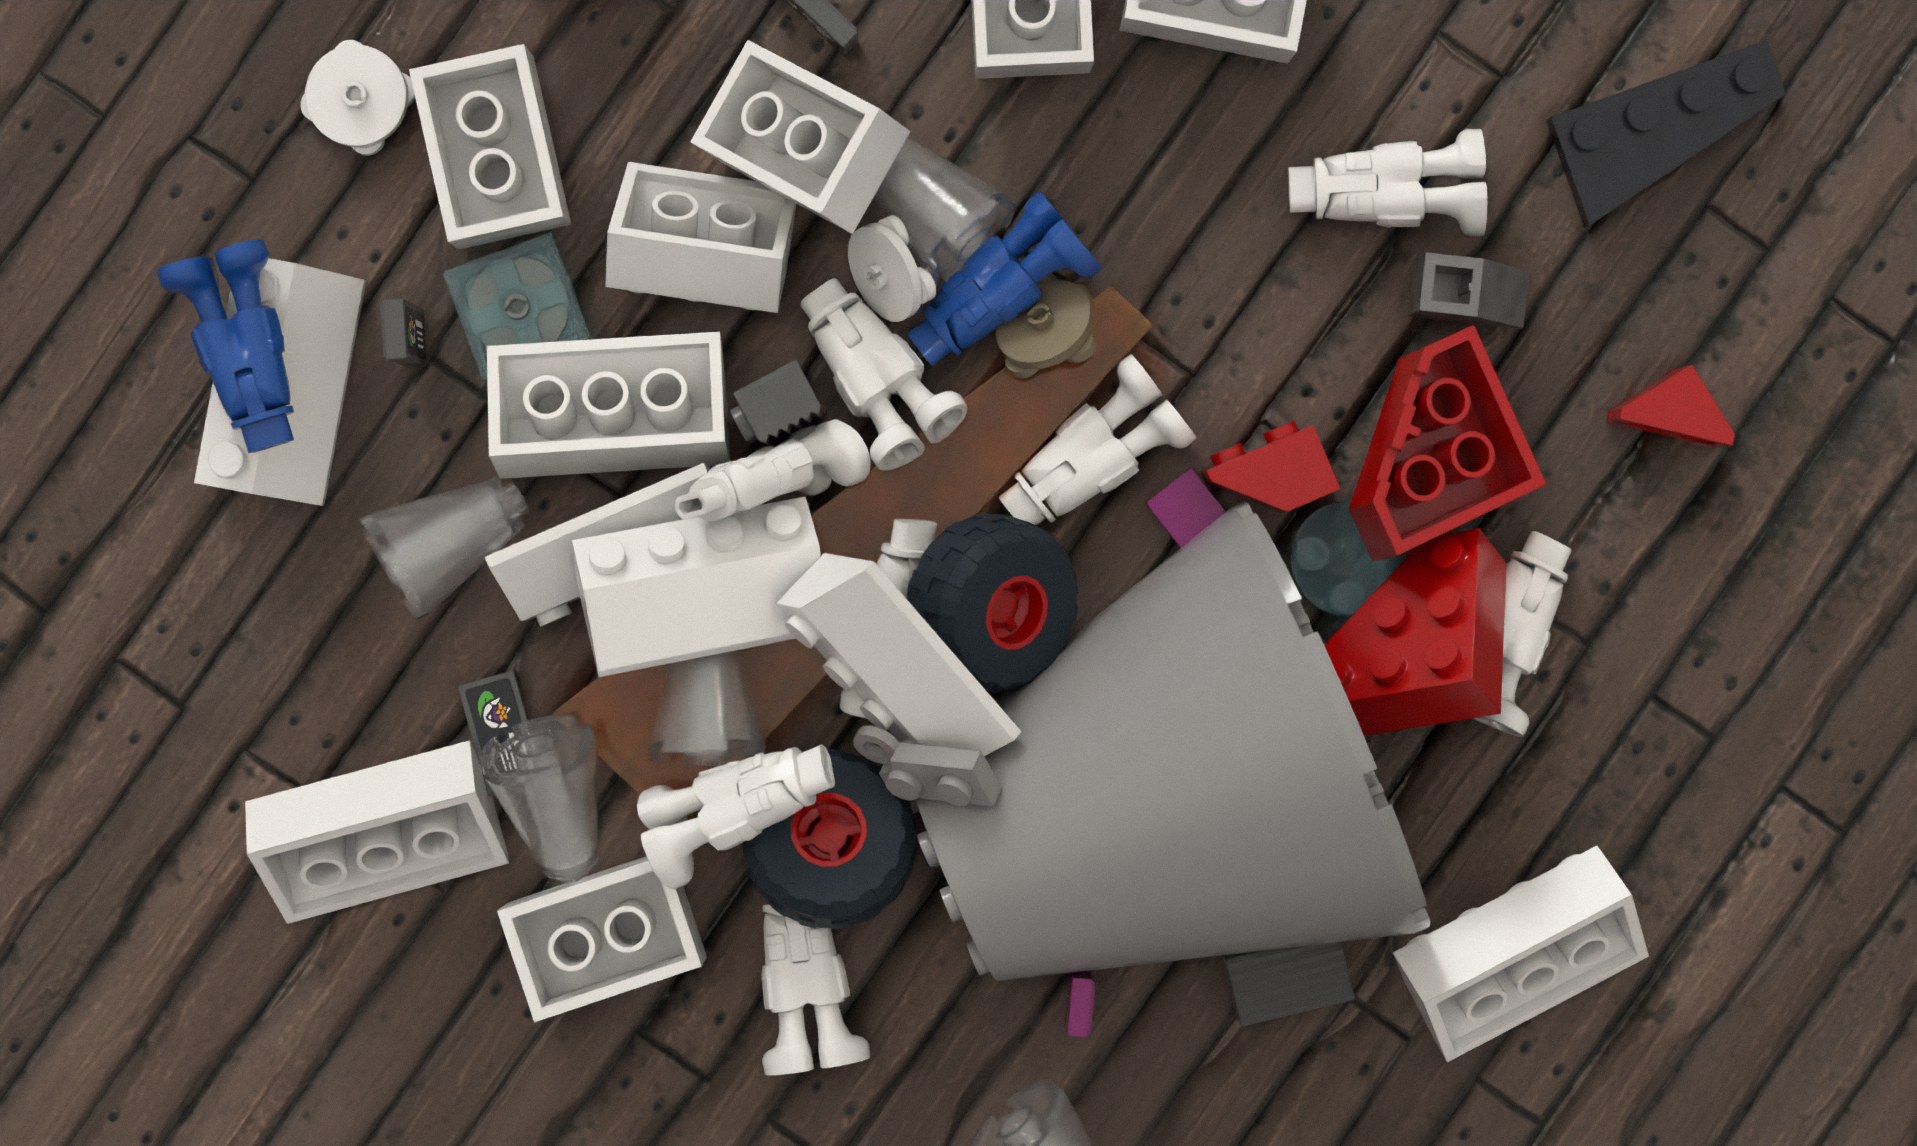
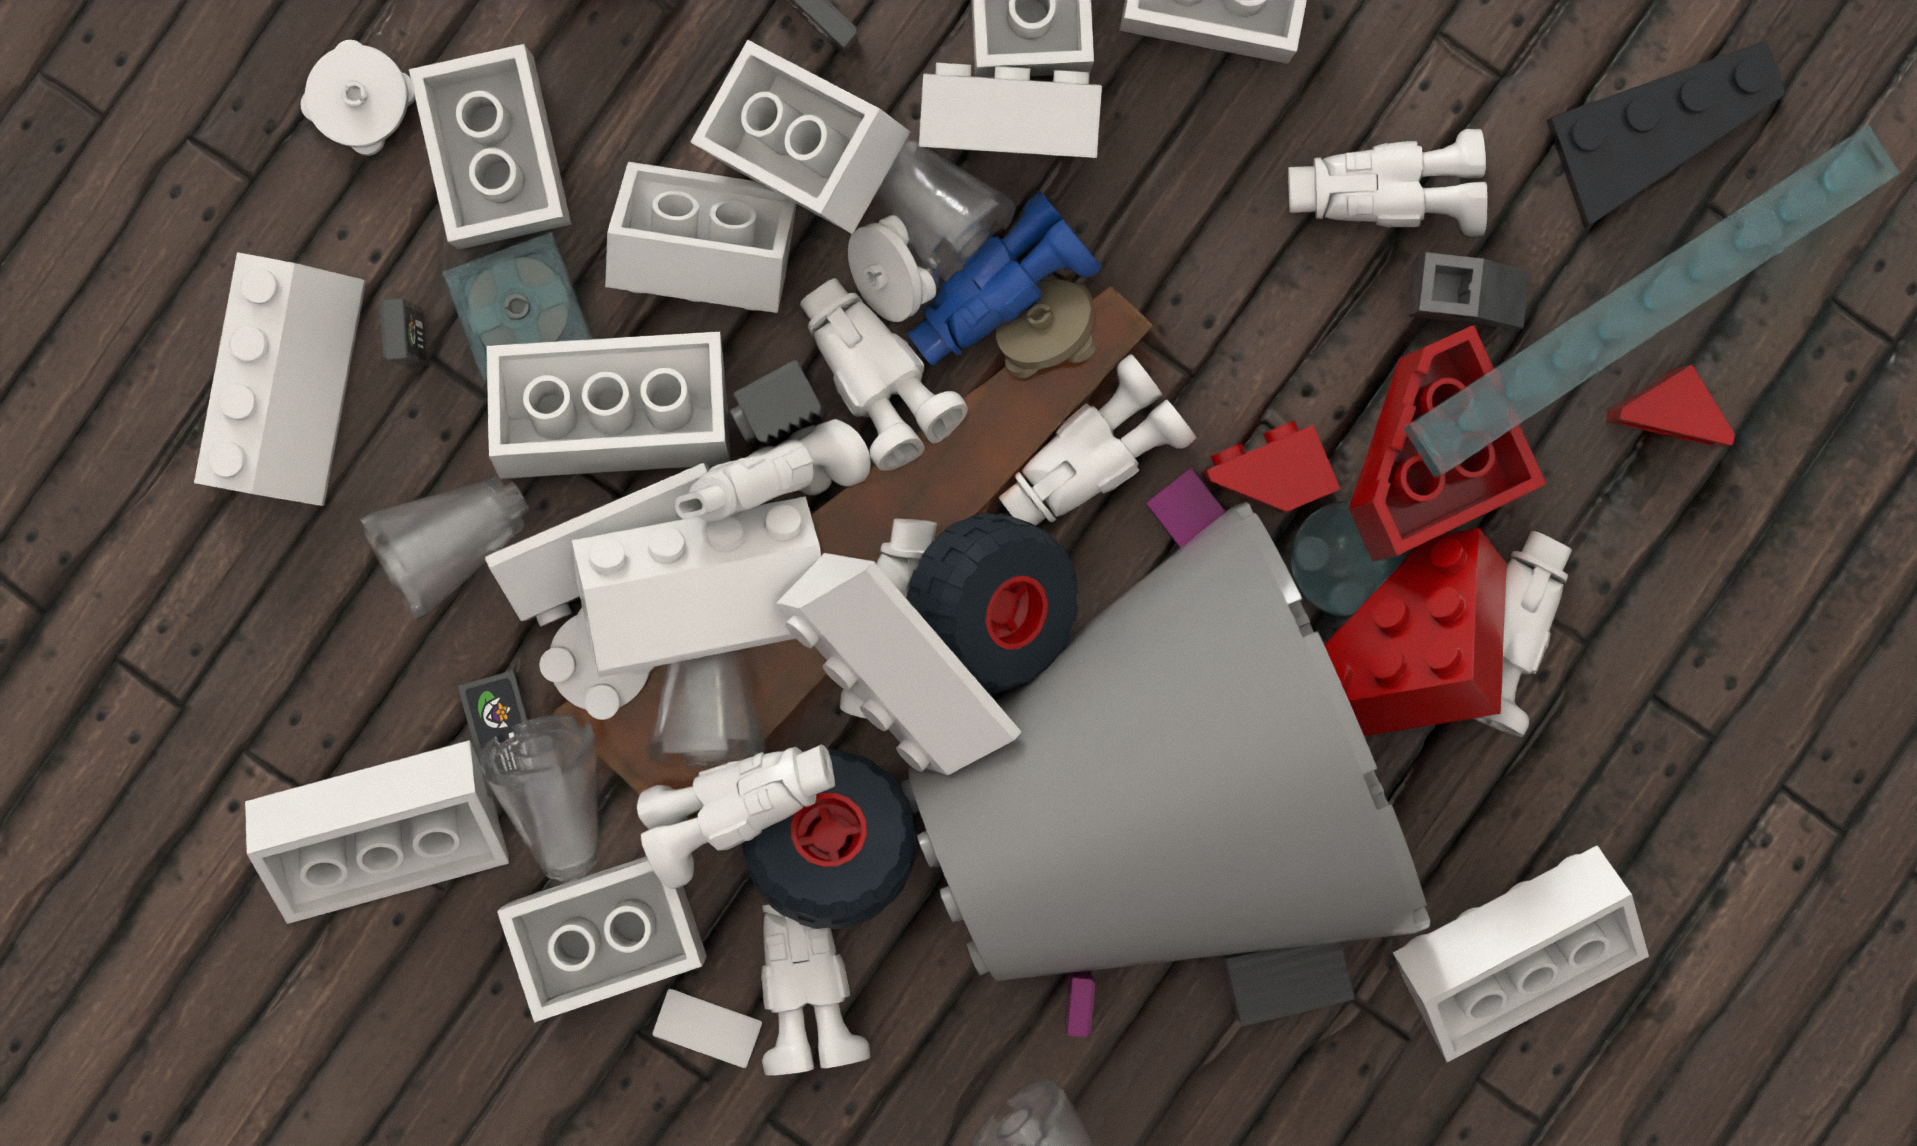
blue piece [156,239,294,454] -> none
light grey hinge [853,725,1002,807] -> none
none -> white piece [539,608,655,720]
none -> white sticker [653,989,762,1068]
none -> white slope [919,63,1102,158]
none -> clear light blue plate [1403,125,1900,478]

